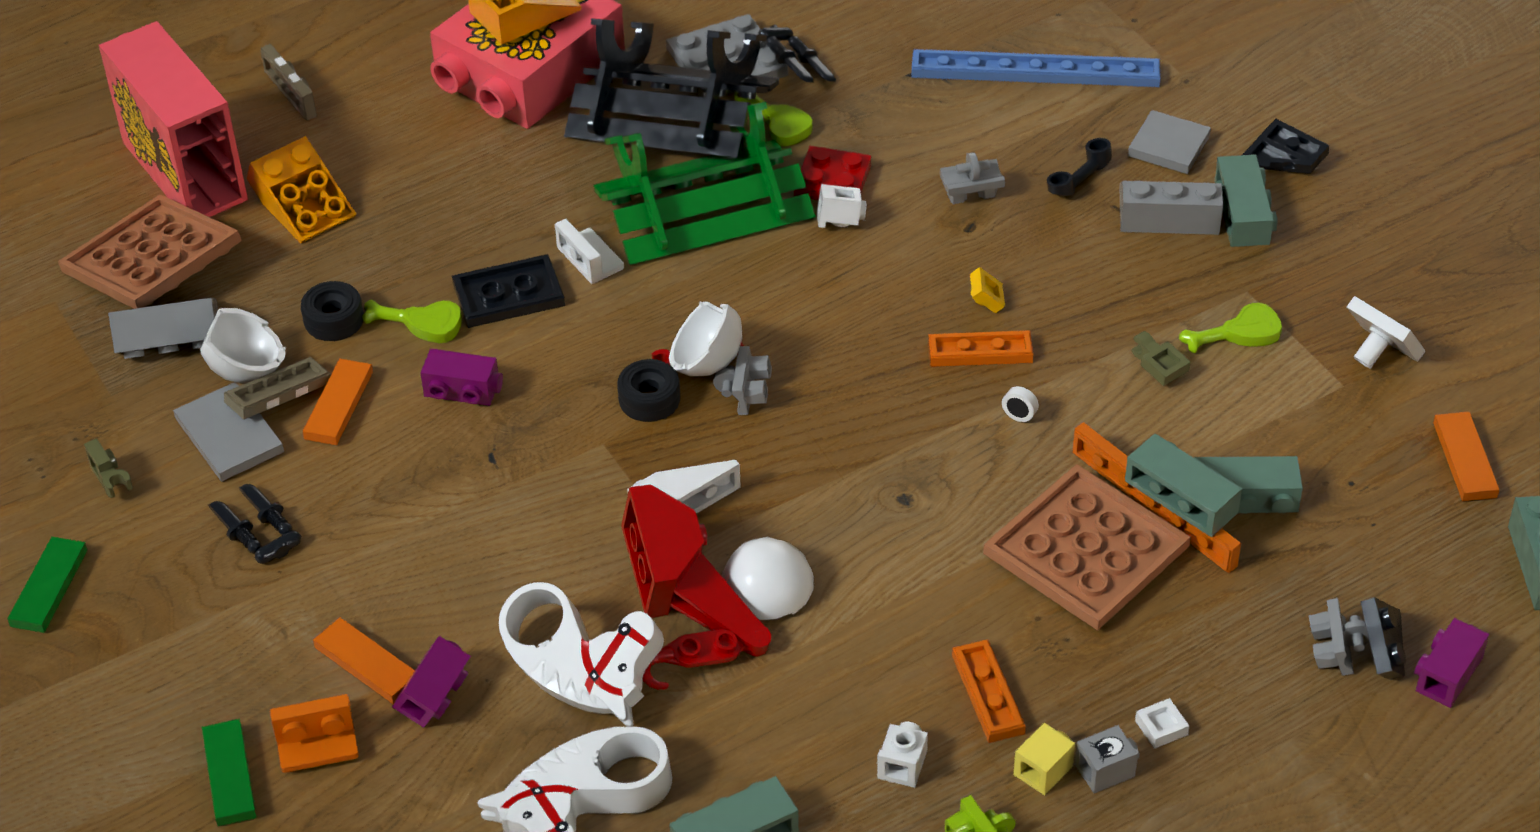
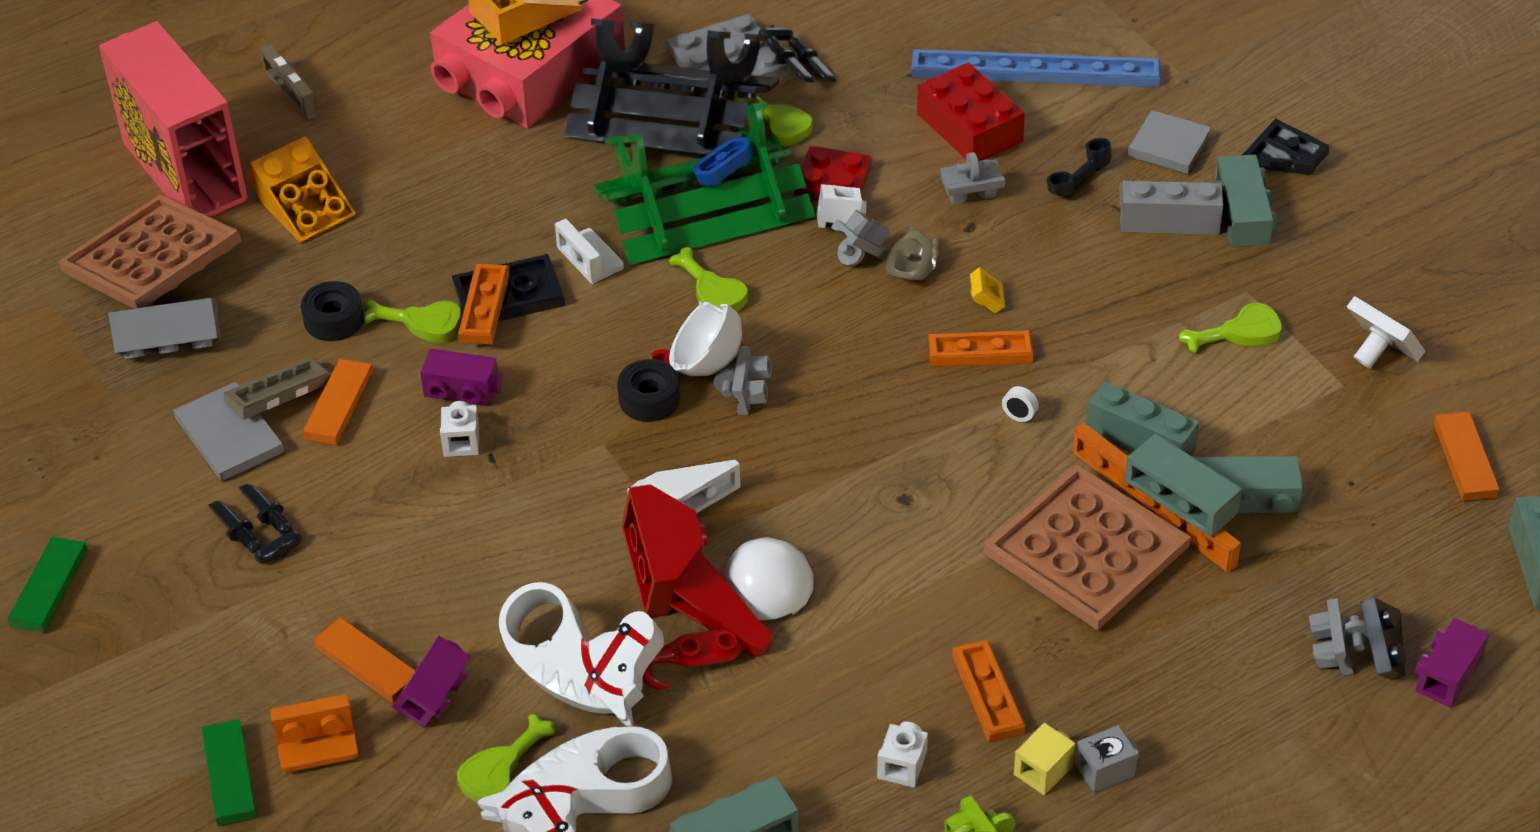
olive plate [84,438,133,498] -> none
white cylinder [200,308,286,384] -> none
olive plate [1131,331,1191,386] -> none
white tile [1135,698,1189,749] -> none
none -> white brick [440,401,479,457]
none -> lime piece [457,714,556,803]
none -> orange tile [458,264,510,345]
none -> lime piece [669,247,748,312]
none -> blue plate [693,137,753,186]
none -> light grey hips [831,210,891,266]
none -> dark tan hat [886,225,939,281]
none -> red brick [917,62,1025,161]
none -> sand green brick [1086,381,1199,456]

